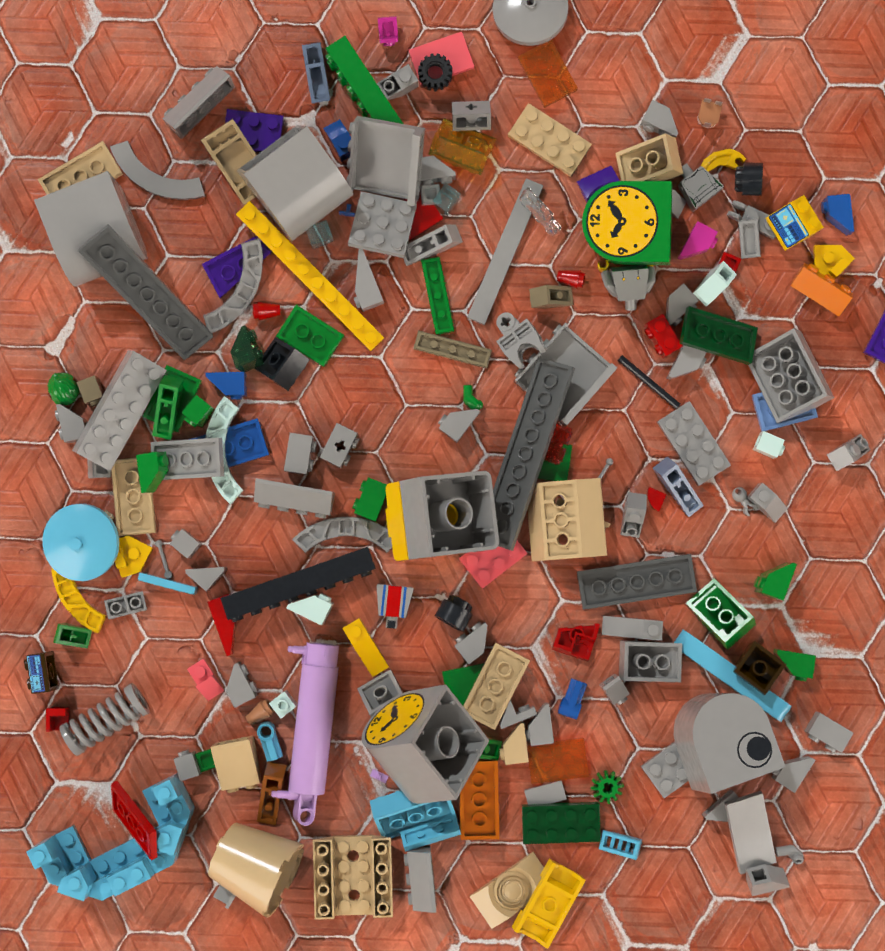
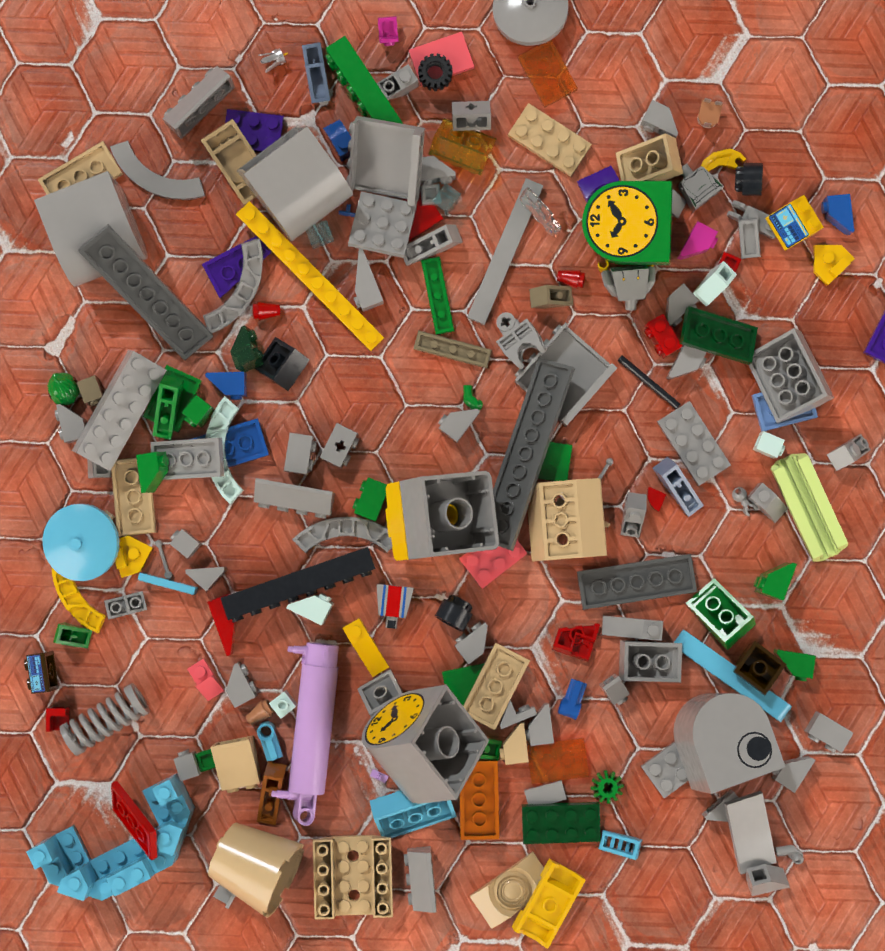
green tile [276,305,345,367] -> none
medium azure plate [400,815,461,852] -> none
clear red hinge [544,424,573,465] -> none
orange brick [791,263,853,316] -> none
none -> flat silver piece [258,48,288,73]
none -> yellowish green piece [771,453,848,562]

